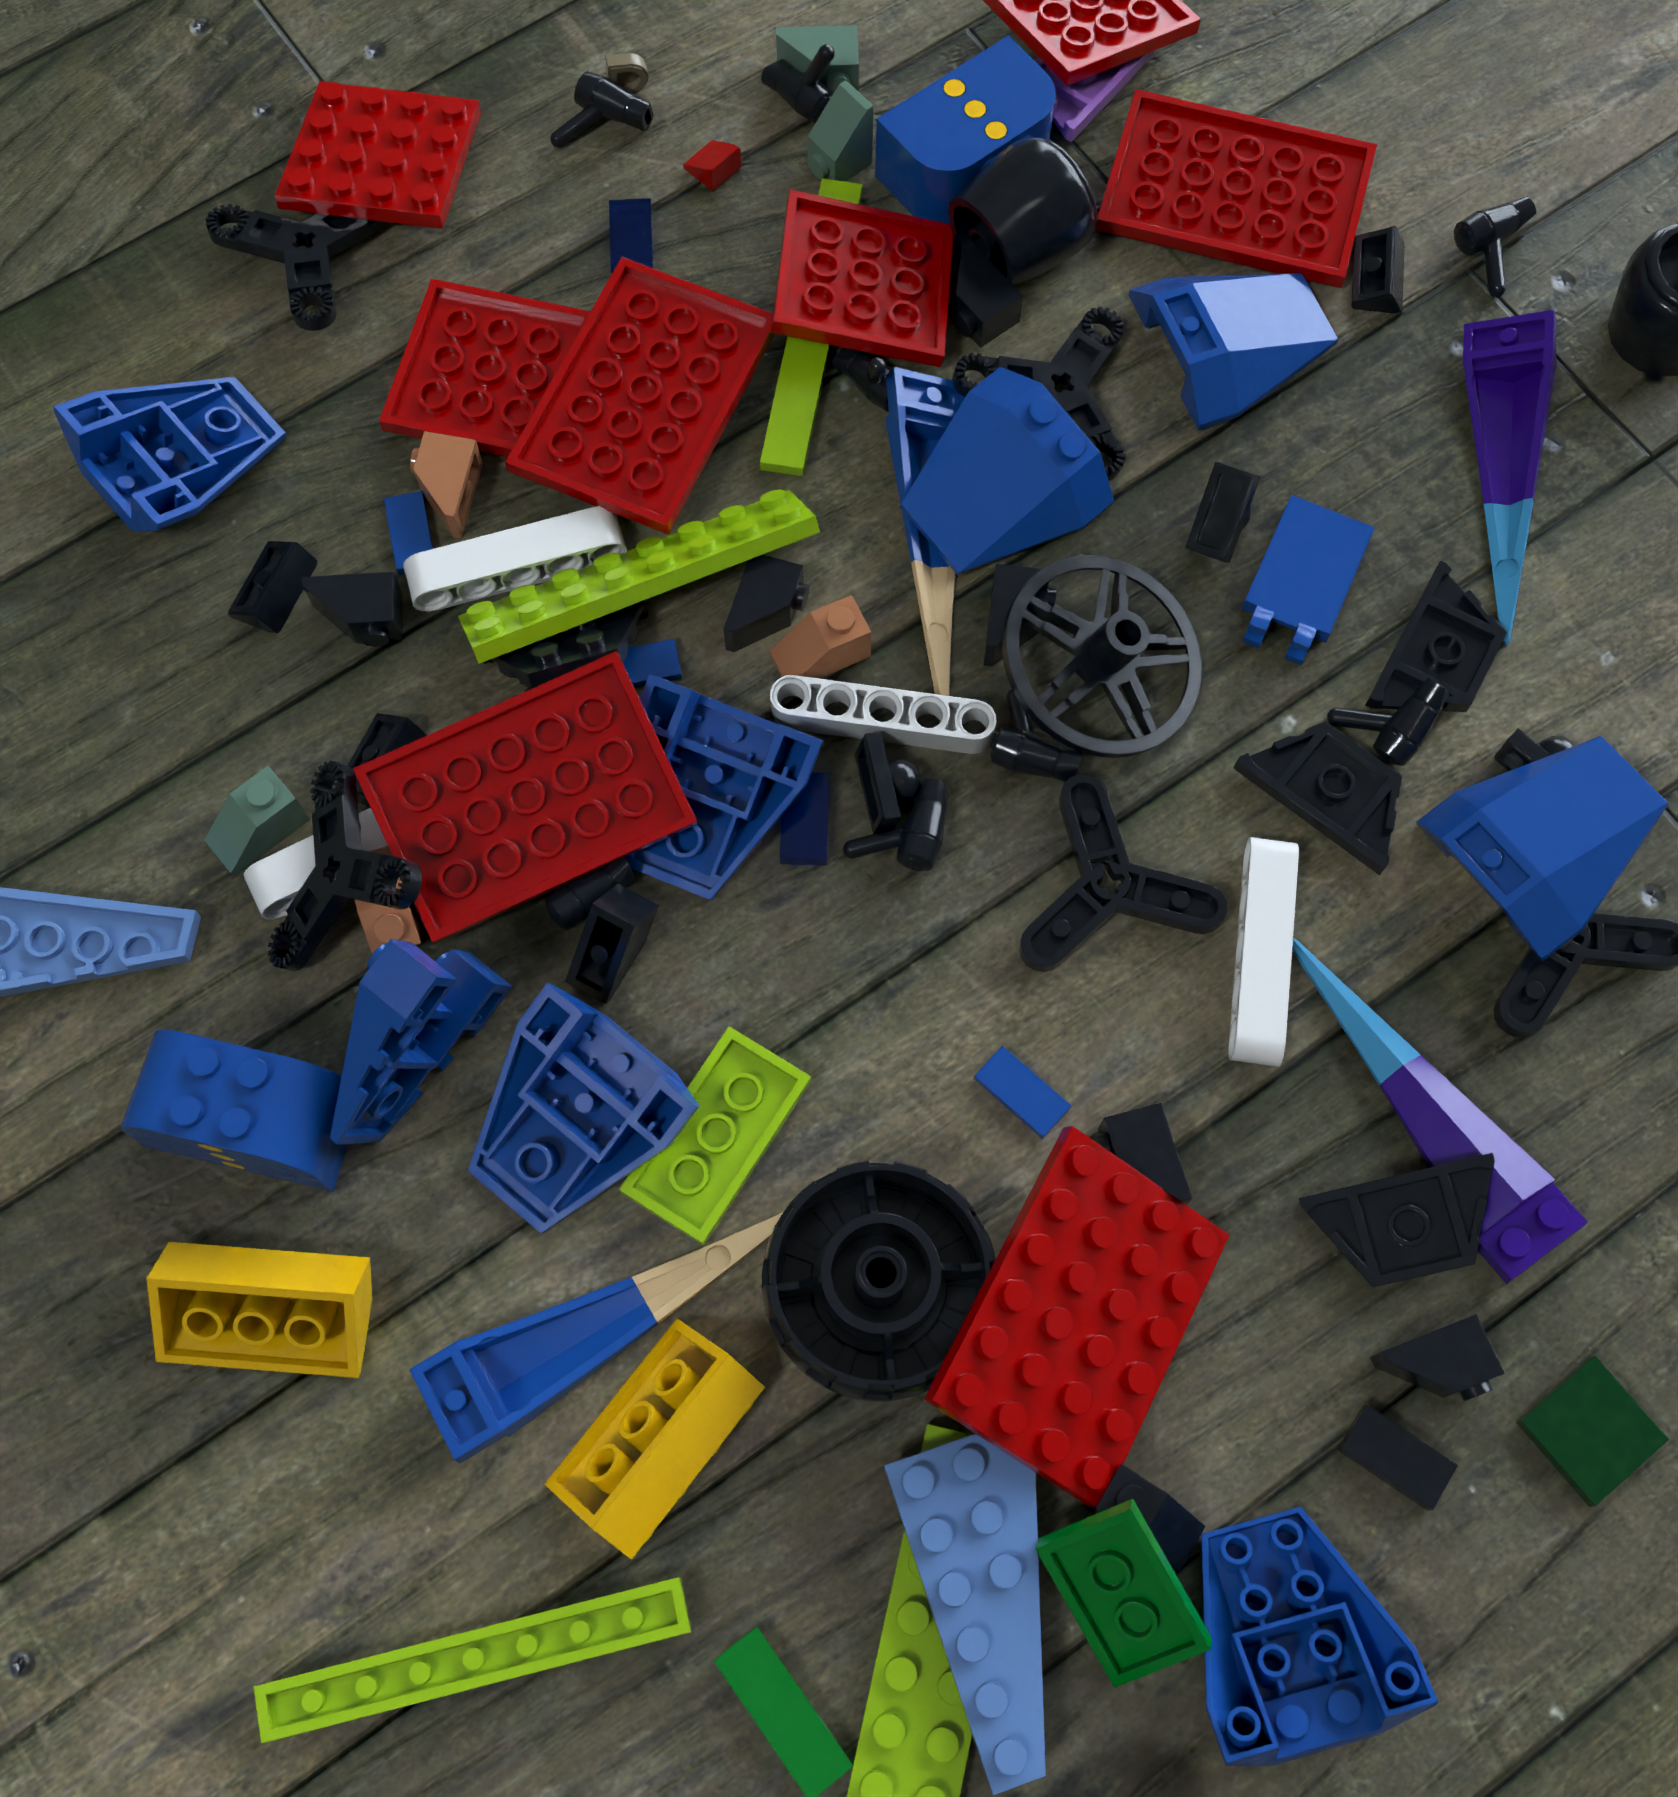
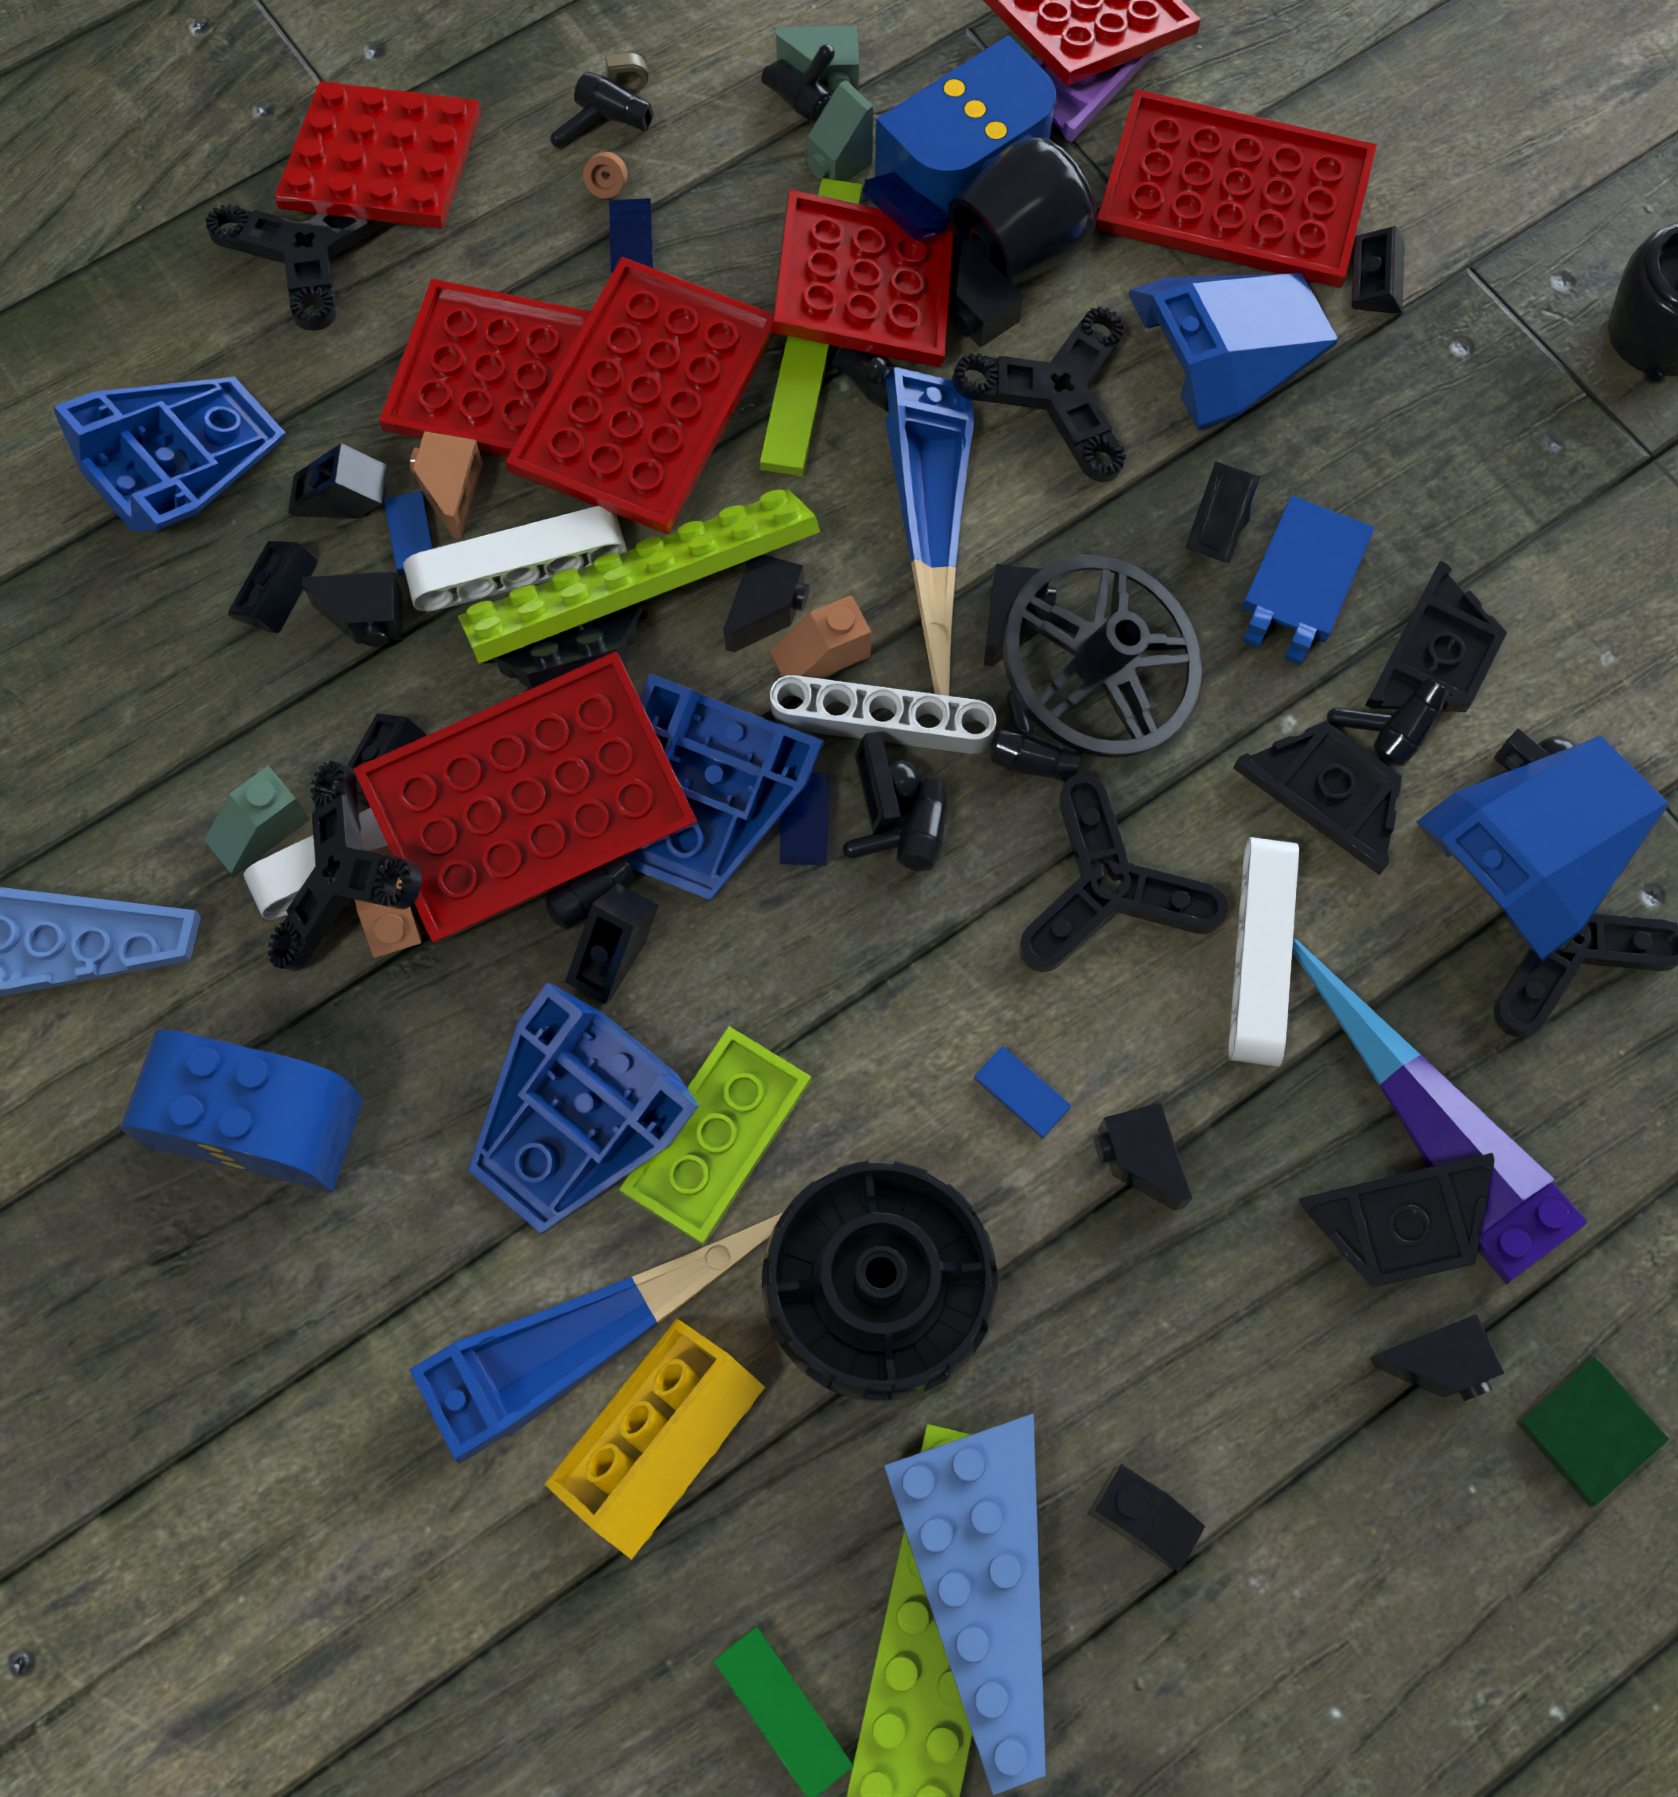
yellow slope [146,1242,372,1378] -> none
lime plate [253,1577,692,1744] -> none
blue wedge [330,939,513,1145] -> none
blue piece [623,639,682,688] -> none
red slope [683,140,742,191] -> none
blue wedge [899,367,1114,575] -> none
red plate [924,1126,1230,1509] -> none
green plate [1035,1498,1212,1688] -> none
blue wedge [1201,1507,1438,1766] -> none
black tile [1337,1405,1458,1511] -> none
black piece [1454,196,1536,297] -> none
dark purple plate [1463,310,1557,647] -> none
none -> black slope [288,443,387,519]
none -> nougat tile [583,152,628,199]
none -> clear blue tile [862,172,951,240]

